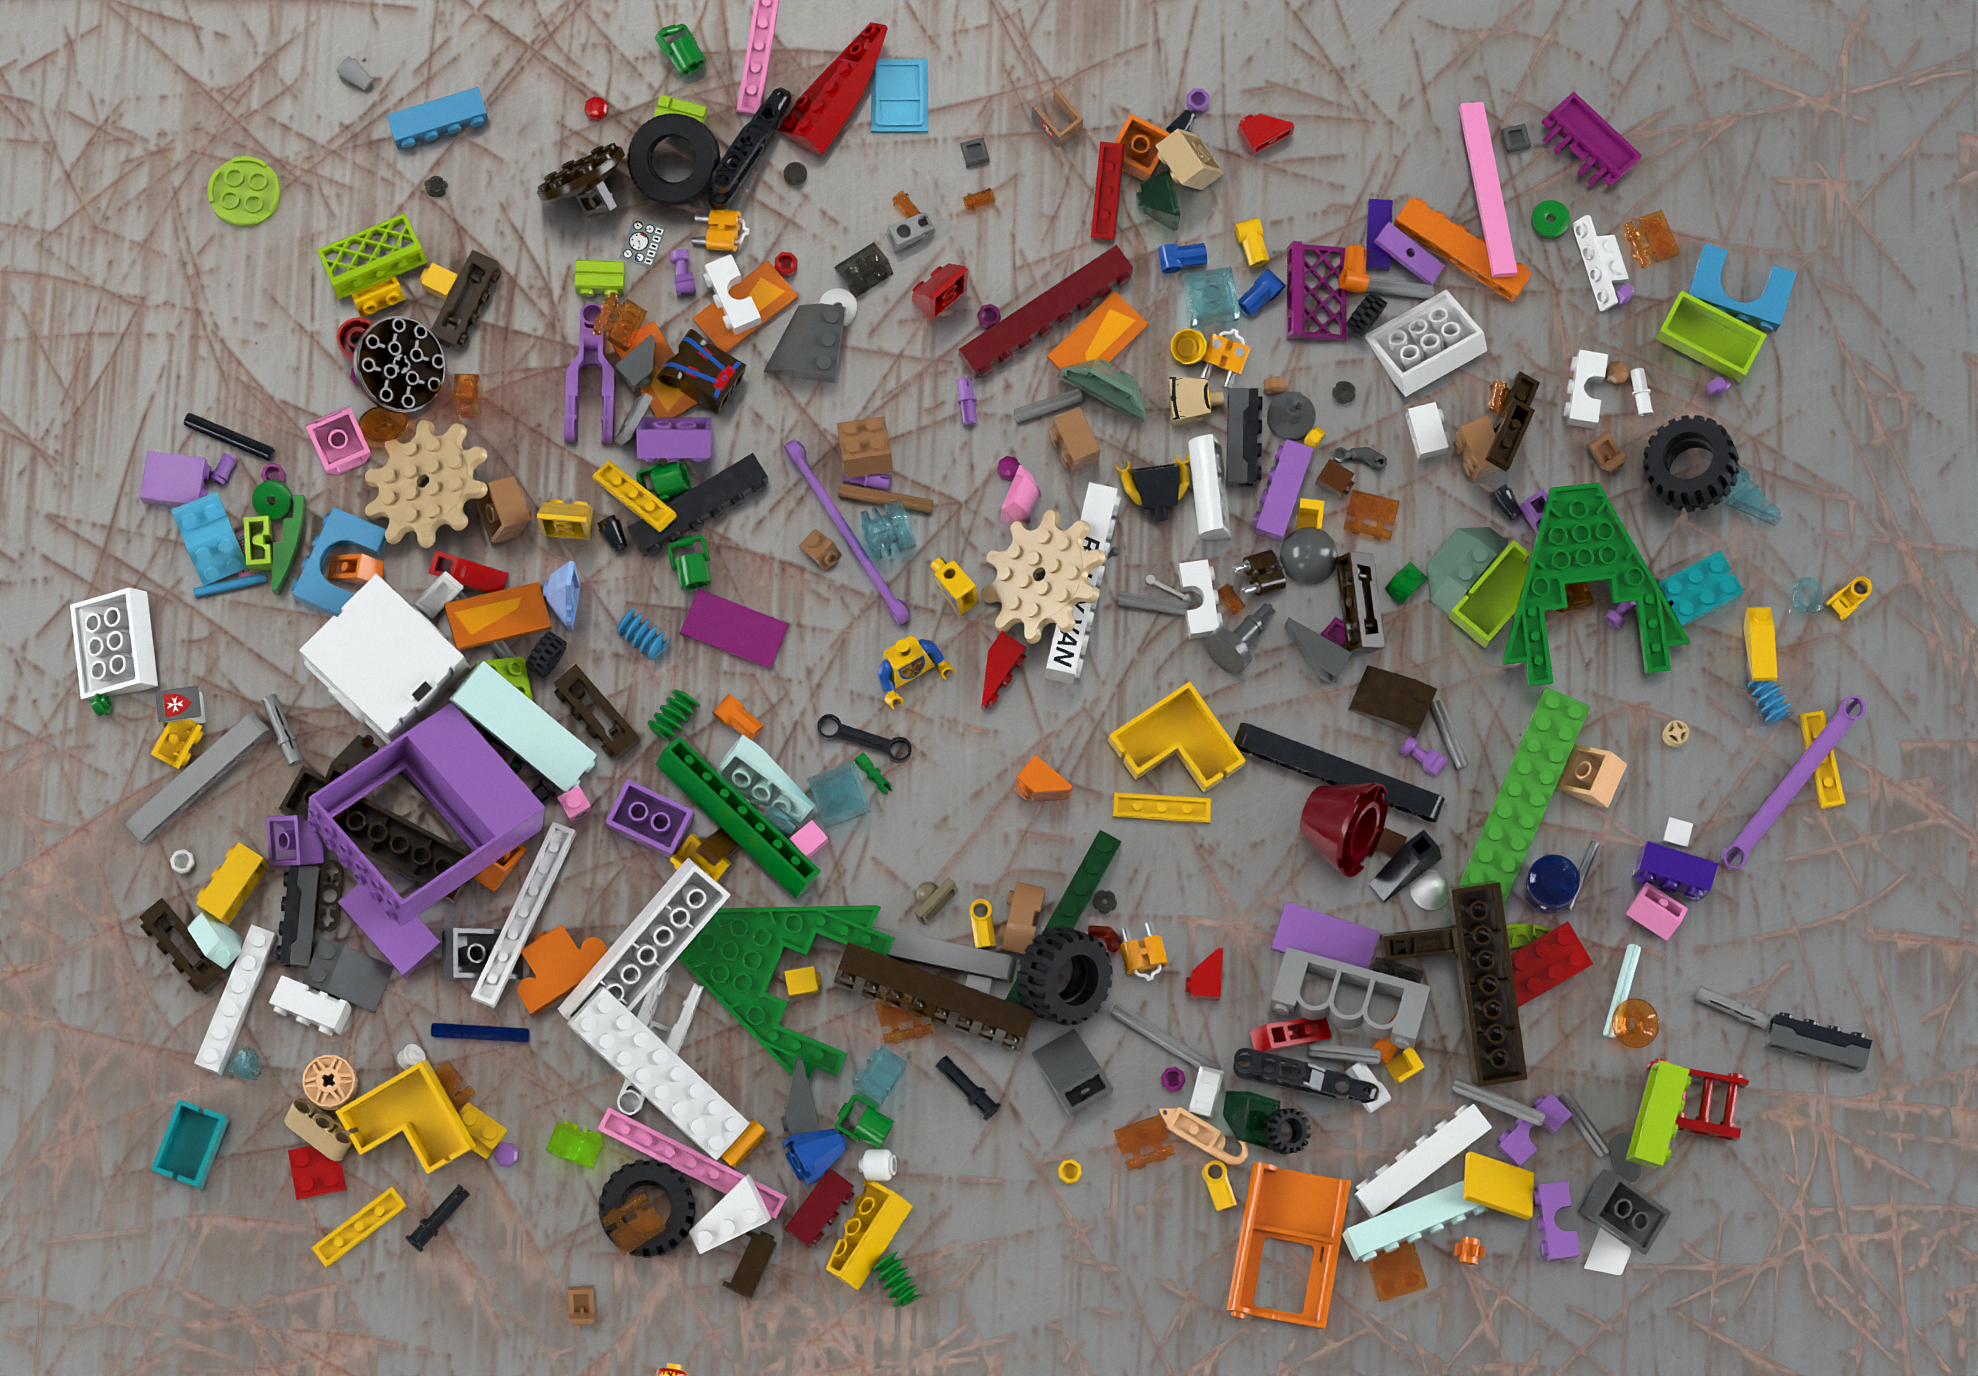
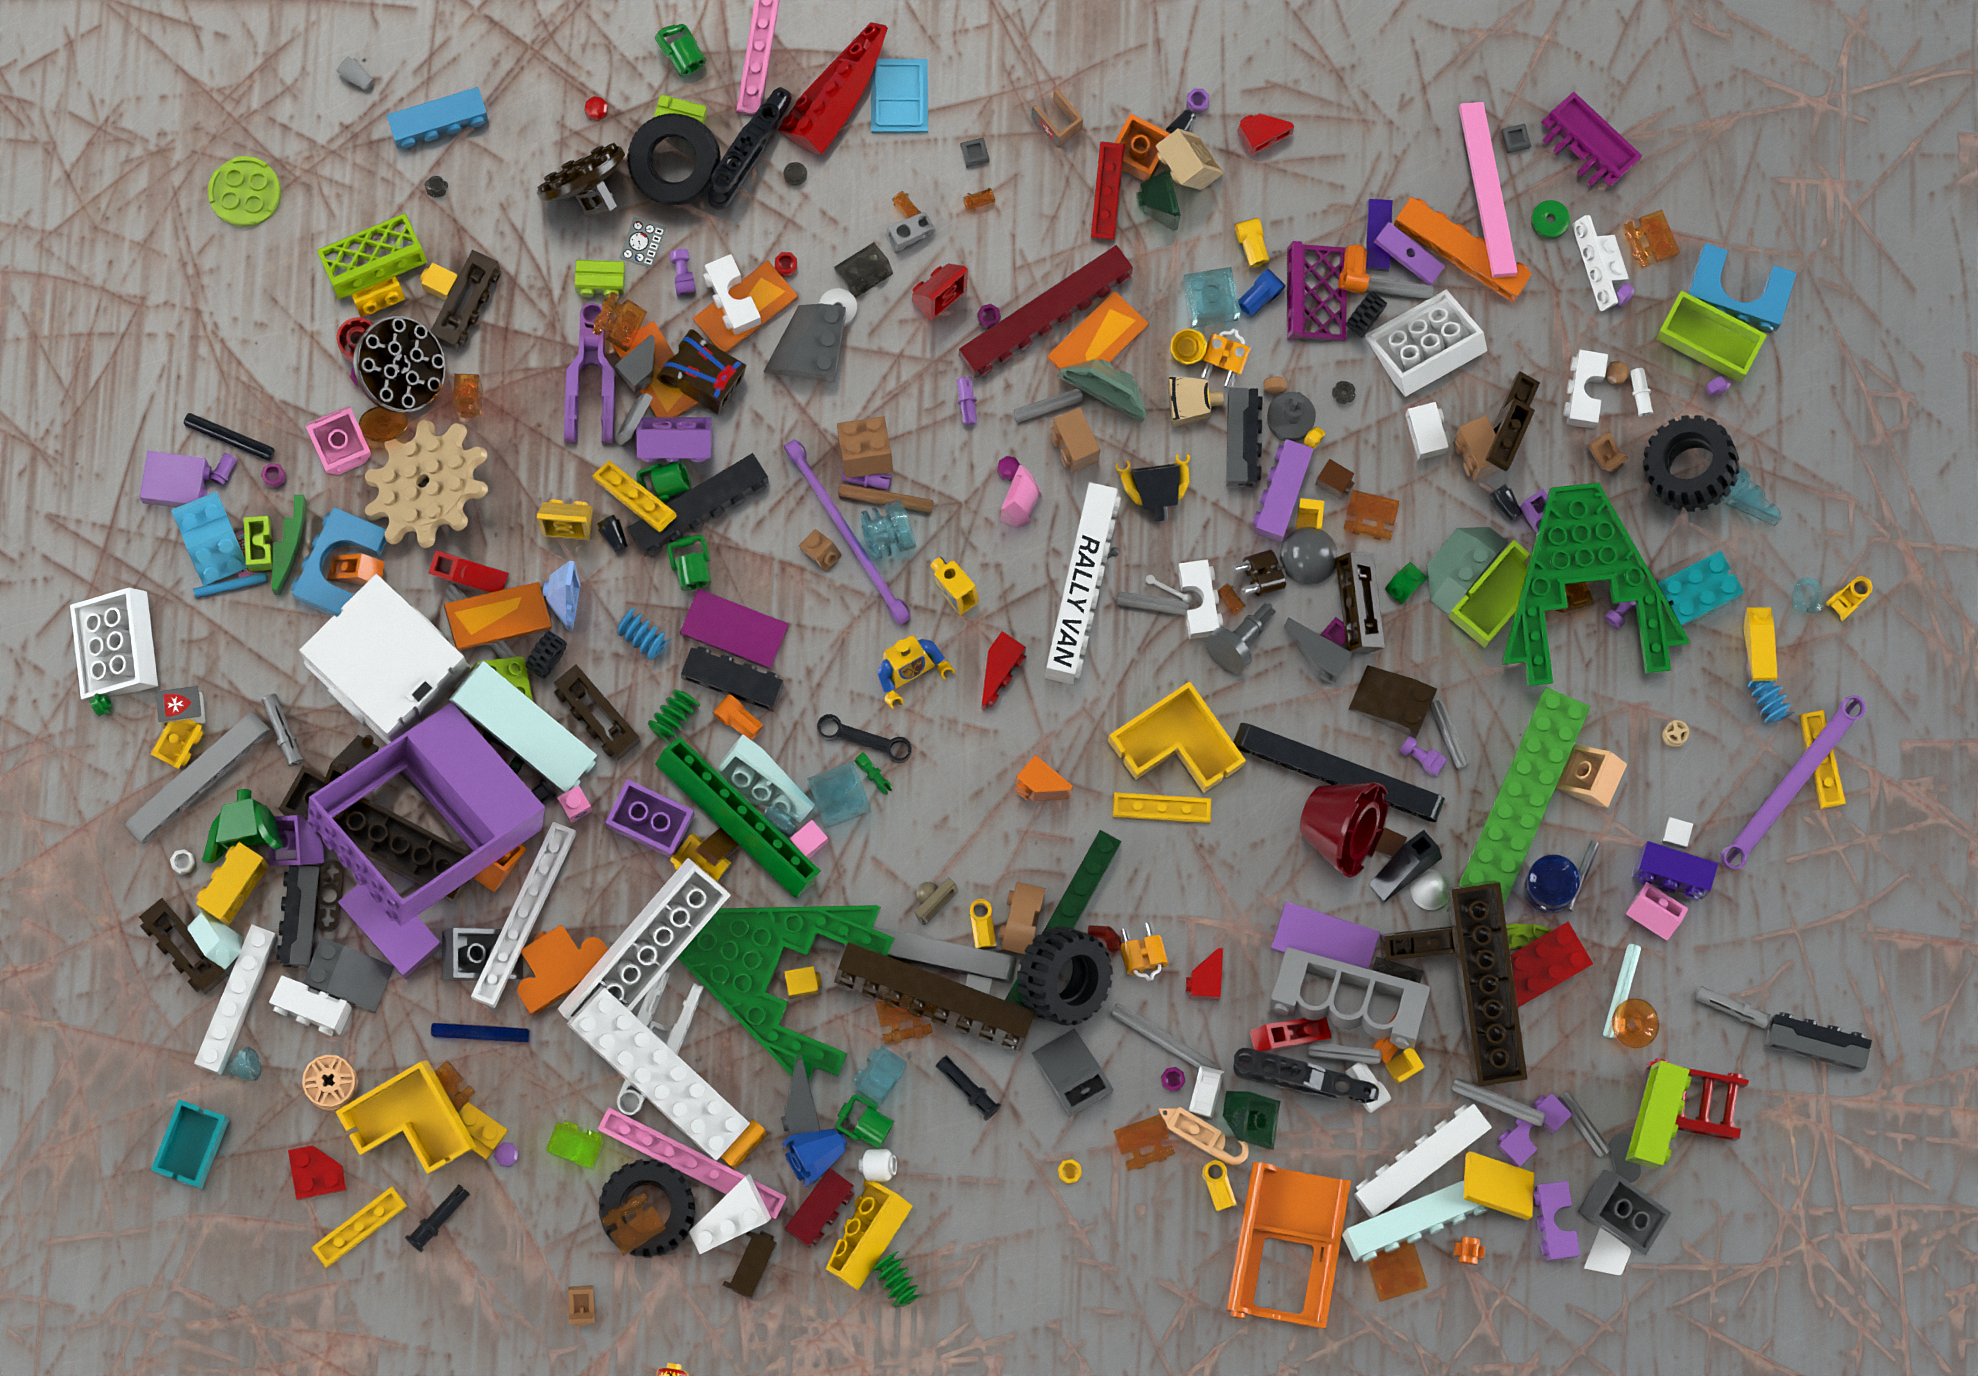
green piece [252,480,293,520] -> none
tan beam [284,1098,353,1161] -> none
white wheel [397,1044,426,1070] -> none
white tile [414,571,464,618] -> none
medium nougat brick [475,476,531,544] -> none
light orange piece [691,209,750,251] -> none
tan plate [981,510,1105,644] -> none
clear smoke plate [1093,890,1117,914] -> none
blue piece [1158,243,1208,273] -> none
white brick [1188,434,1232,540] -> none
black tyre [1262,1108,1311,1154] -> none
dark grey arm [1333,447,1387,470] -> none
clear orange pin [1487,381,1509,413] -> none
none -> green torso [202,789,283,863]
none -> black brick [681,646,784,712]

